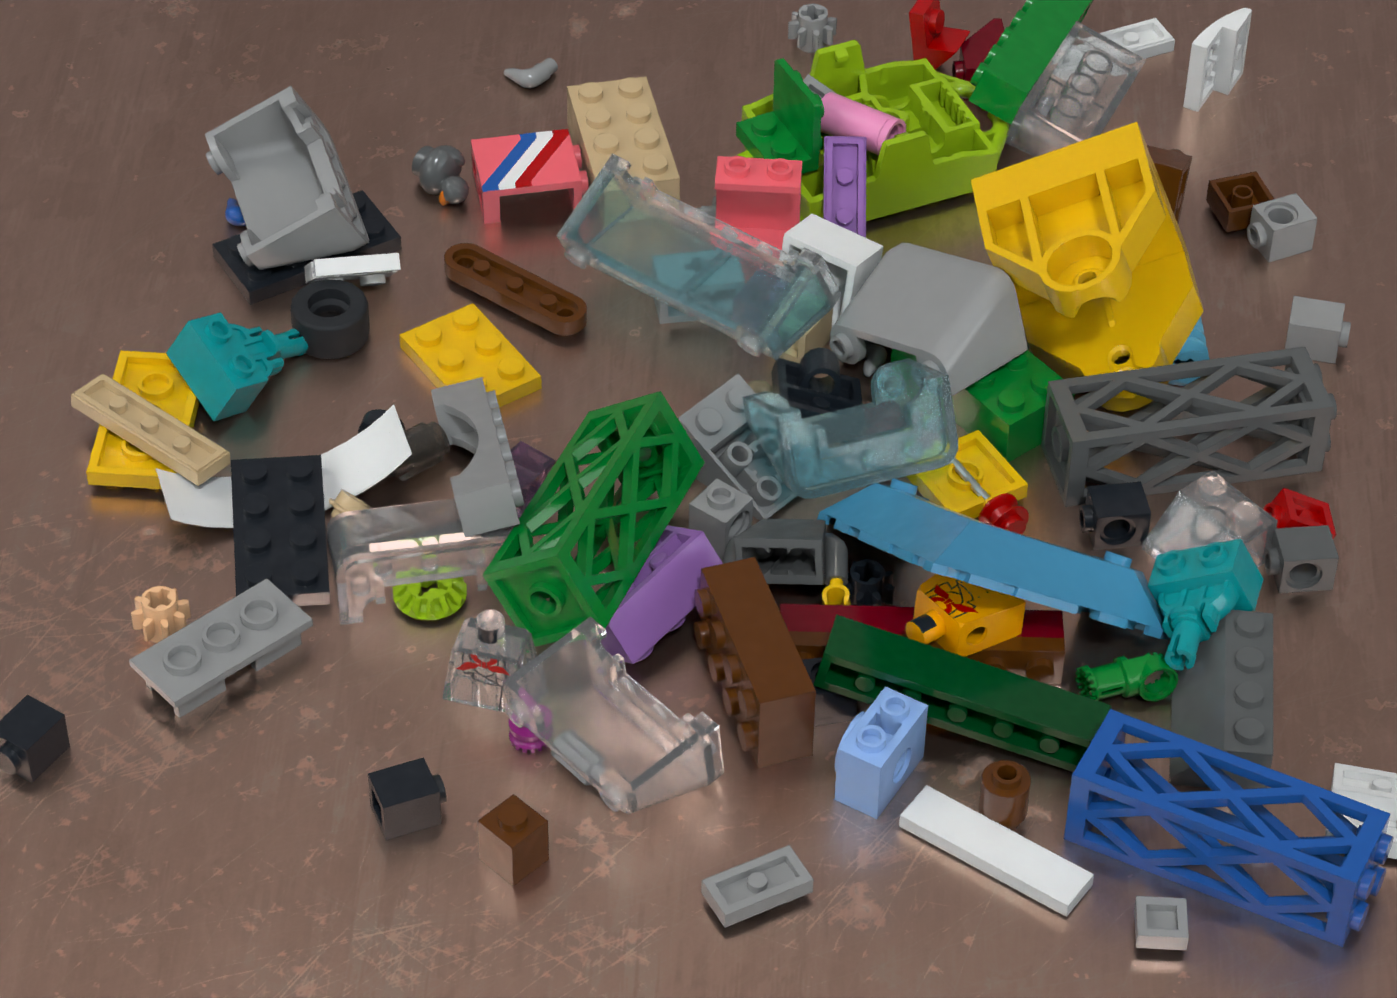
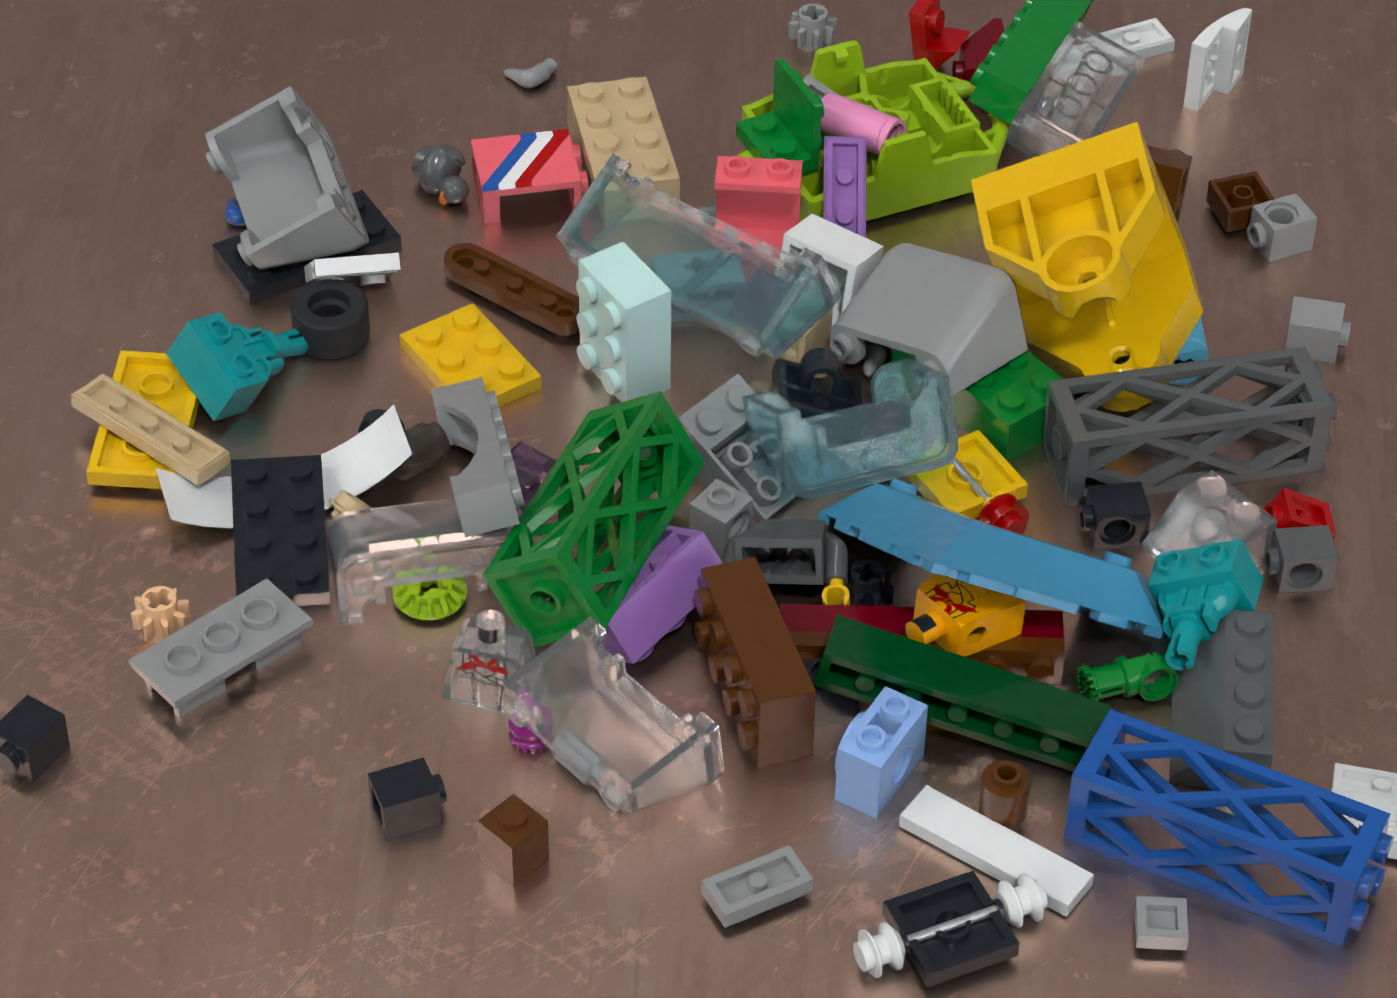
none -> light aqua brick [576,242,671,402]
none -> black plate [853,871,1048,988]

